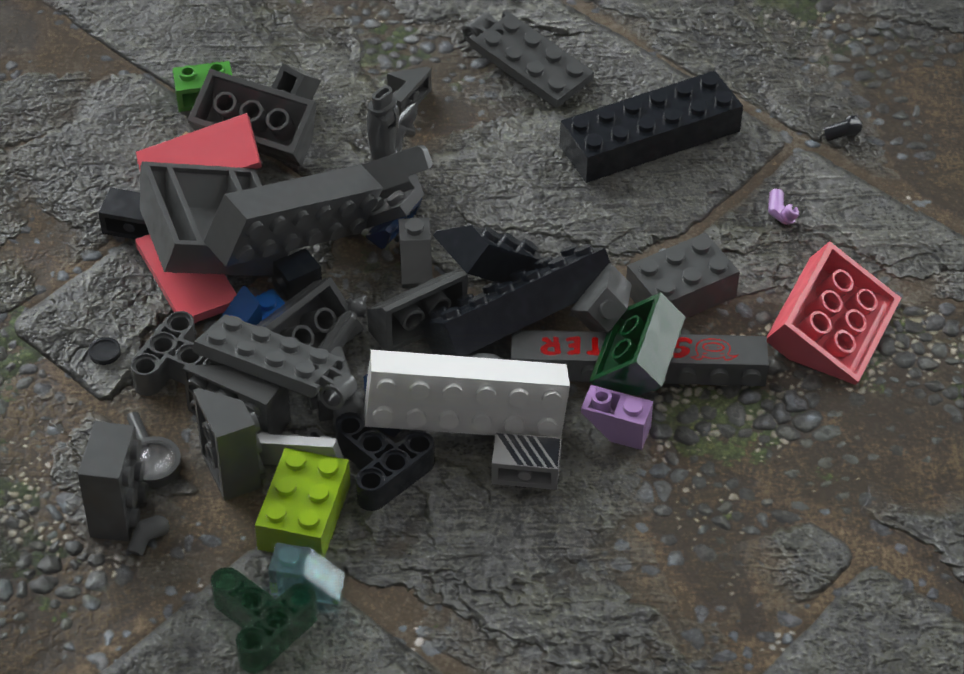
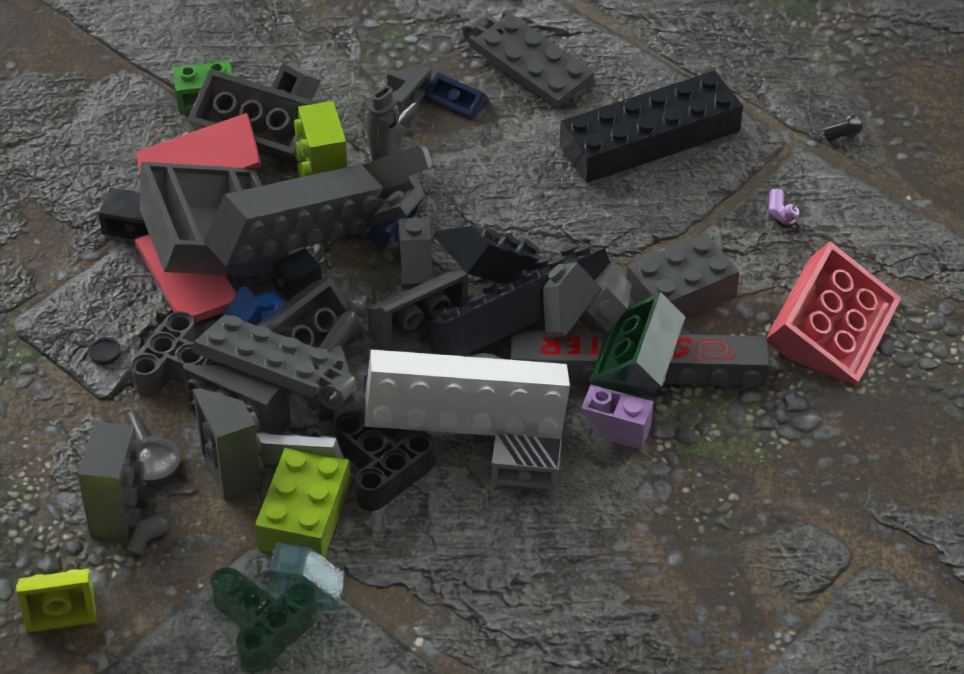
none -> neon yellow slope [16,569,96,633]
none -> lime brick [294,101,347,178]
none -> dark blue slope [424,72,490,119]
none -> dark grey slope [543,262,602,337]

